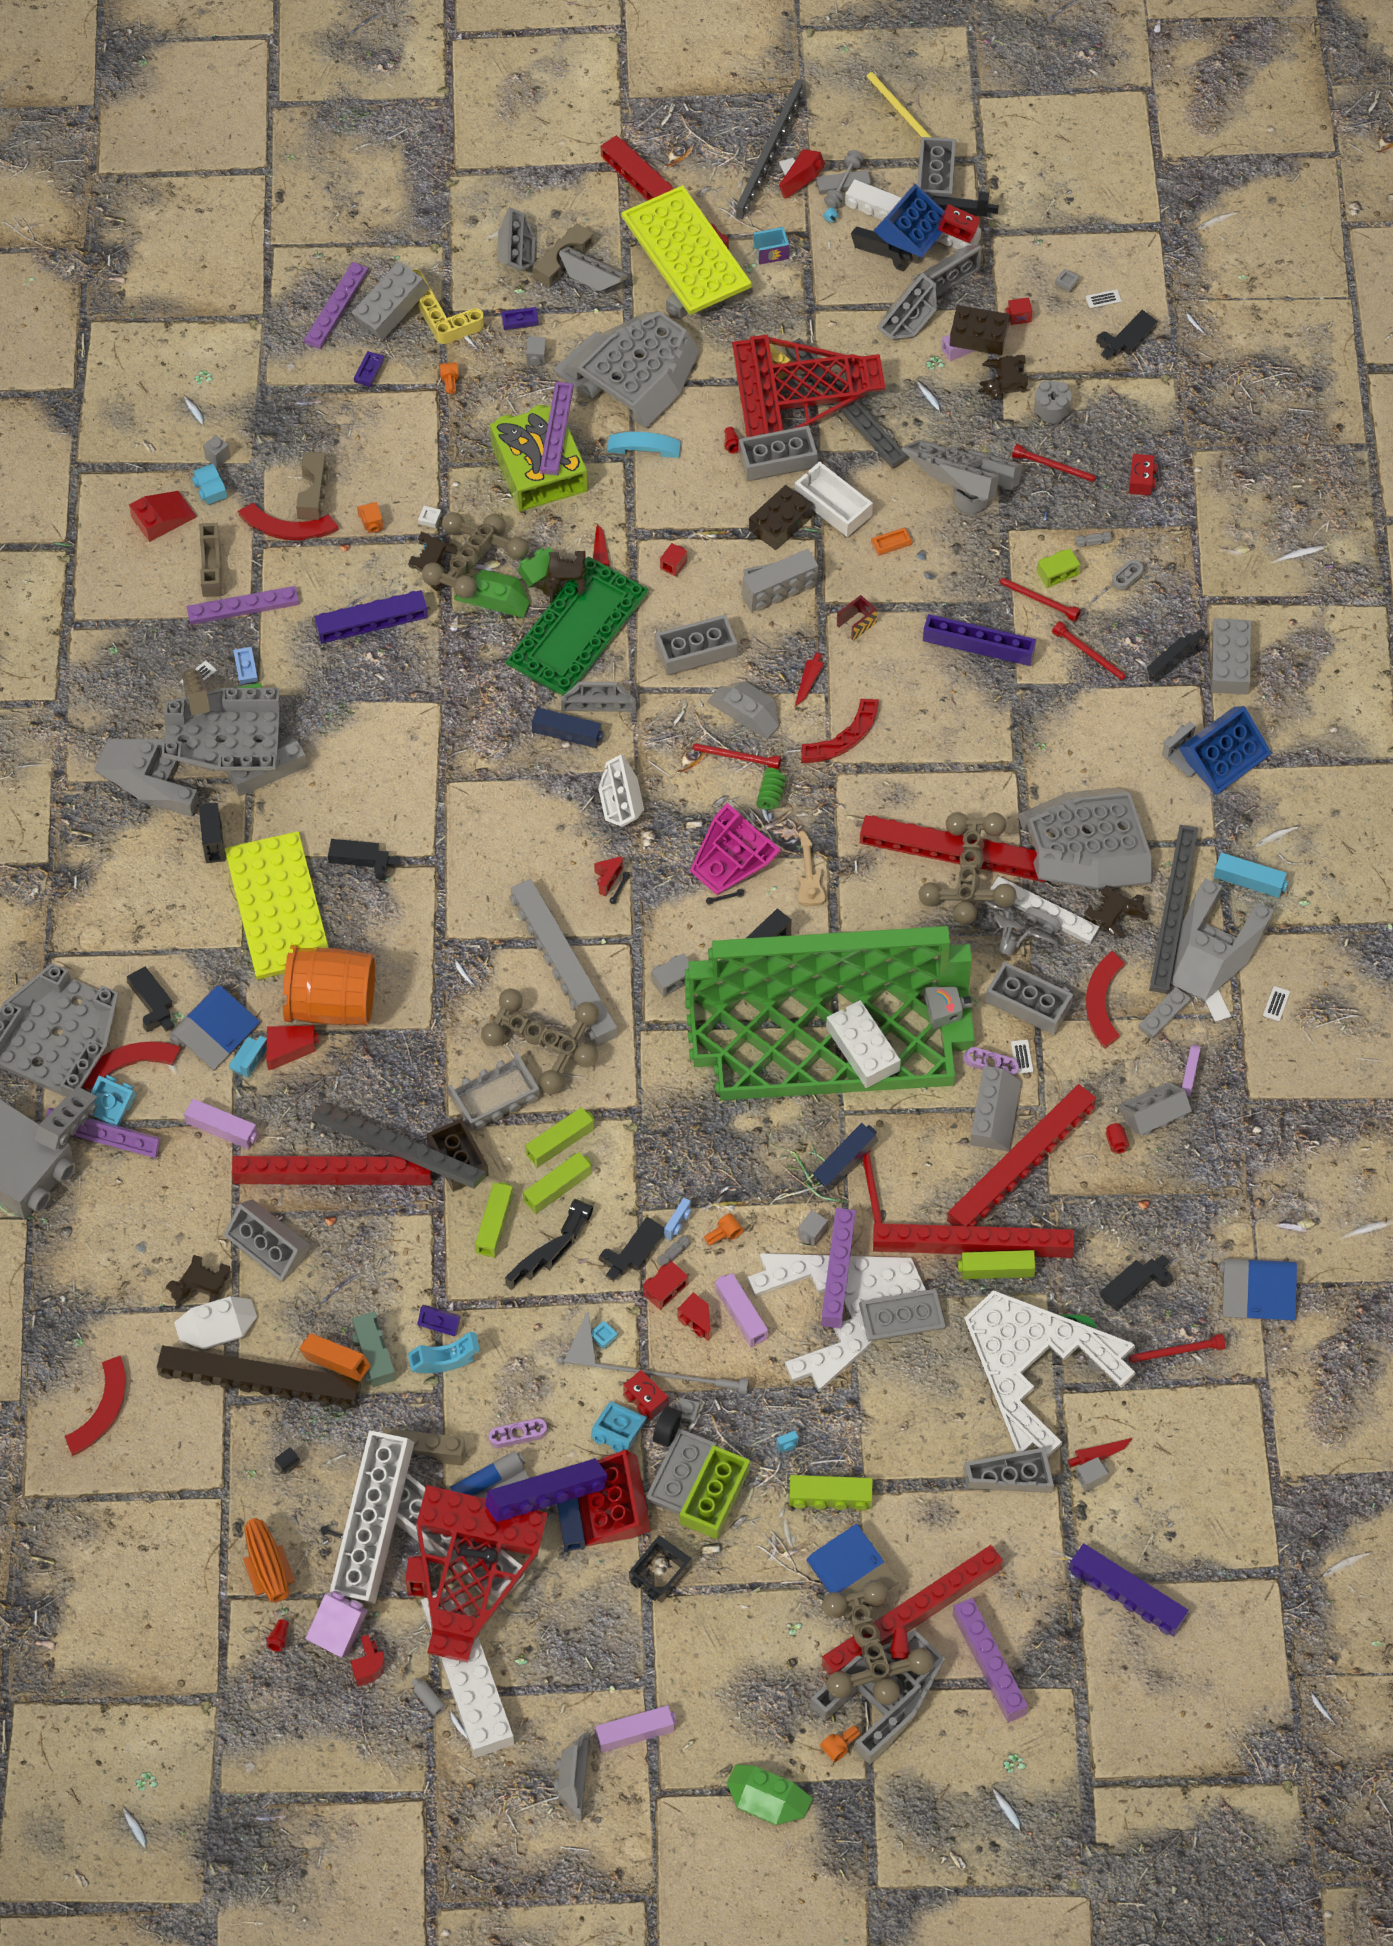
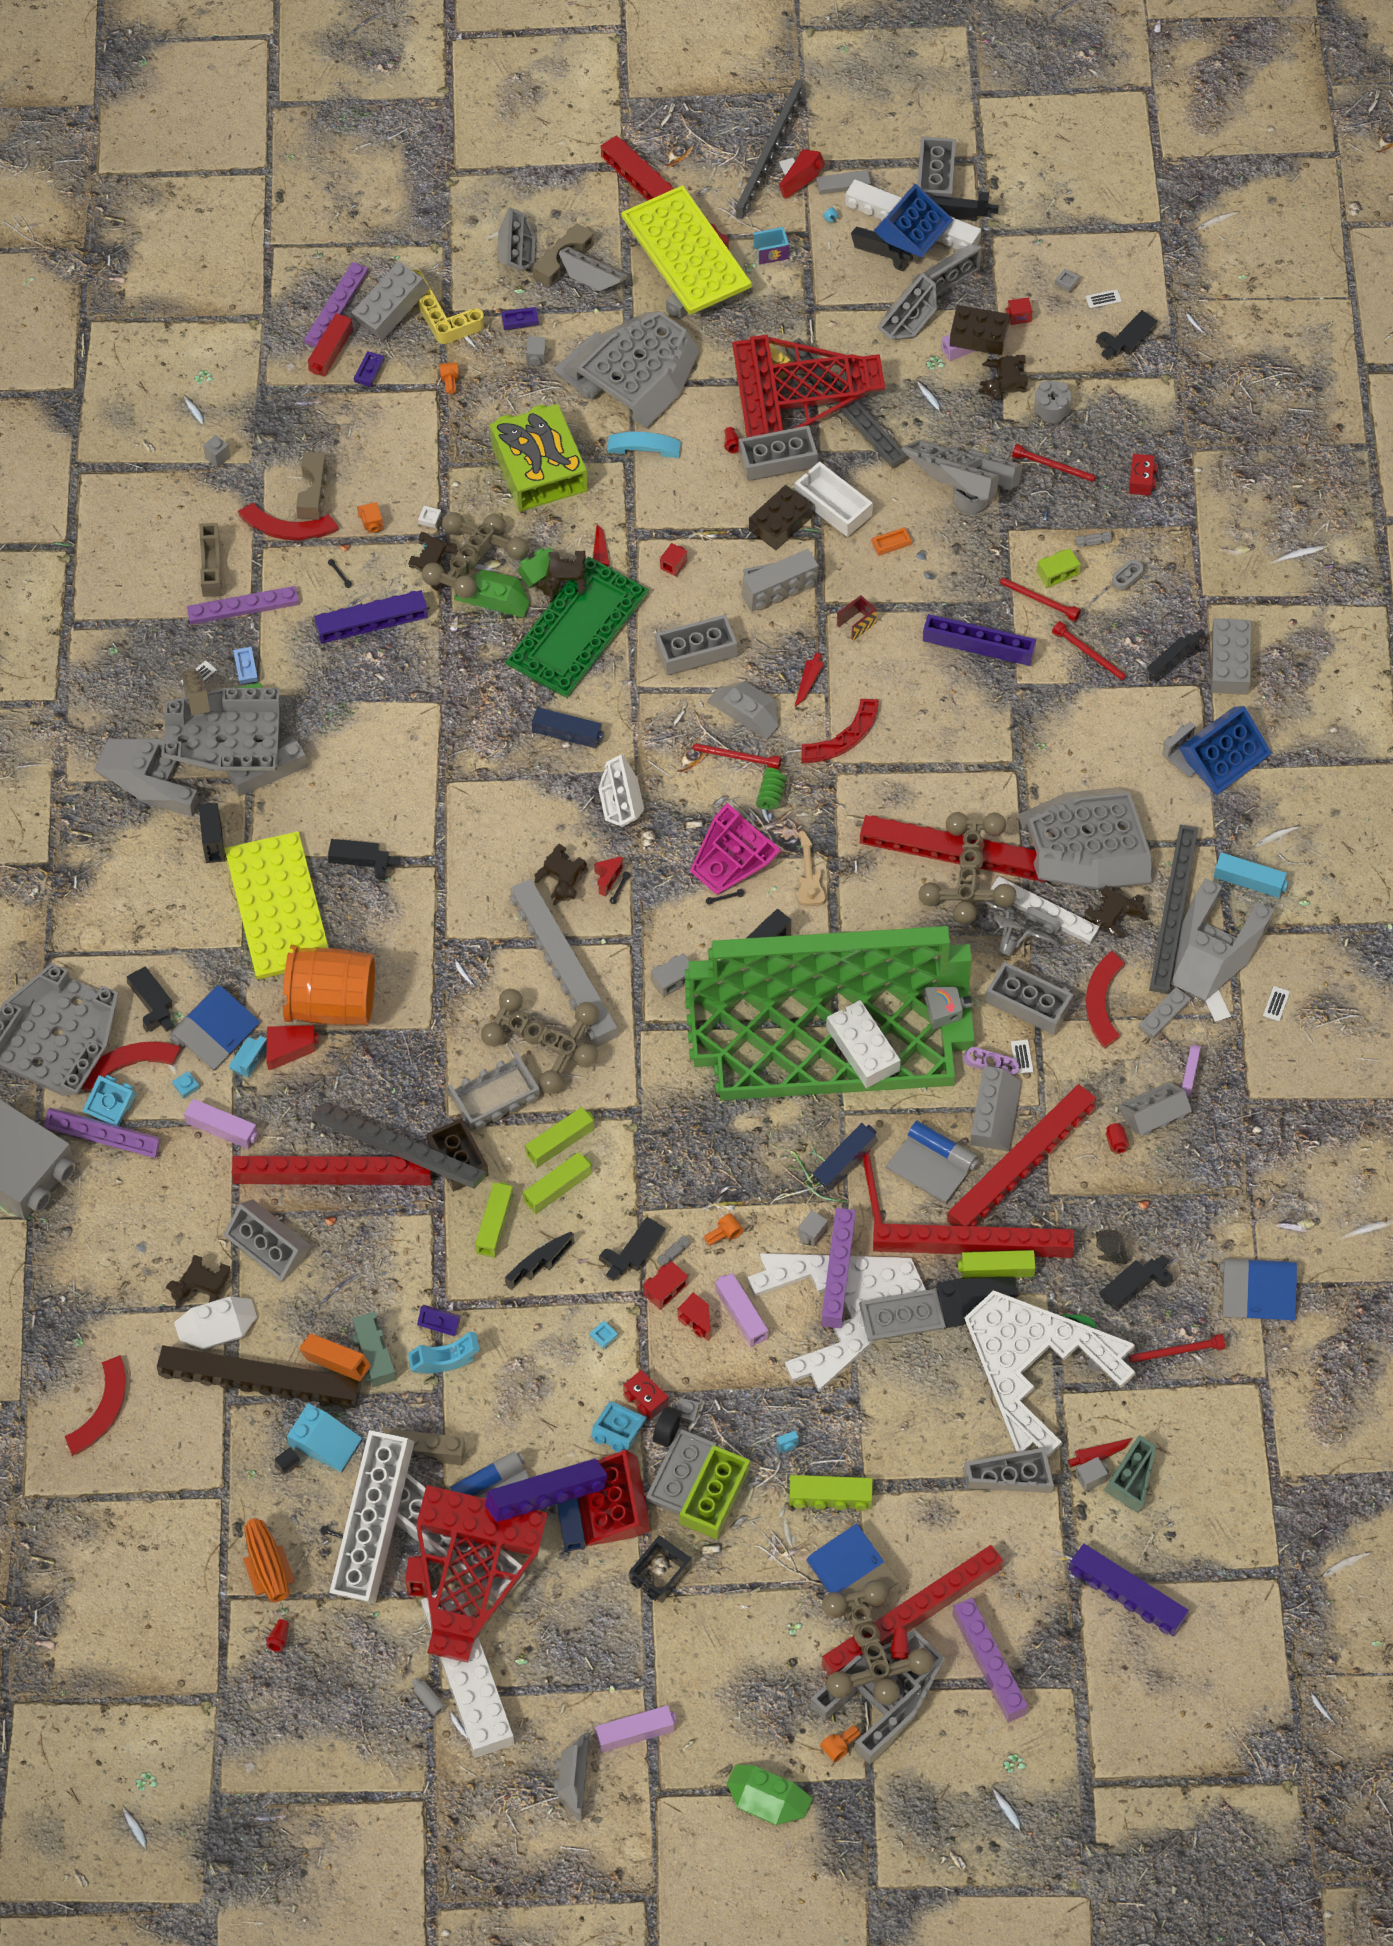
light grey brick [35,1086,97,1150] -> none
red slope [129,491,197,542] -> none
medium azure brick [191,464,227,505] -> none
lavender brick [306,1591,368,1658] -> none
red brick [351,1635,385,1687] -> none
black bar [459,1548,499,1564] -> none
lavender beam [489,1418,547,1448] -> none
medium lavender tile [540,382,574,475] -> none
light grey piece [556,1312,749,1395] -> none
light grey wedge [561,681,636,712] -> none
black piece [561,1199,594,1239] -> none
light blue plate [664,1198,692,1241] -> none
light grey axle [824,150,864,208] -> none
light yellow tile [866,72,931,137] -> none
red brick [937,204,980,244] -> none
none -> medium azure plate [172,1071,200,1098]
none -> medium azure slope [287,1403,362,1473]
none -> red brick [308,313,353,377]
none -> black hinge [328,559,352,588]
none -> dark brown animal [534,843,589,905]
none -> light grey door [886,1120,979,1204]
none -> black wedge [936,1277,1018,1329]
none -> clear smoke hair [1095,1229,1128,1265]
none -> sand green wedge [1103,1435,1156,1513]

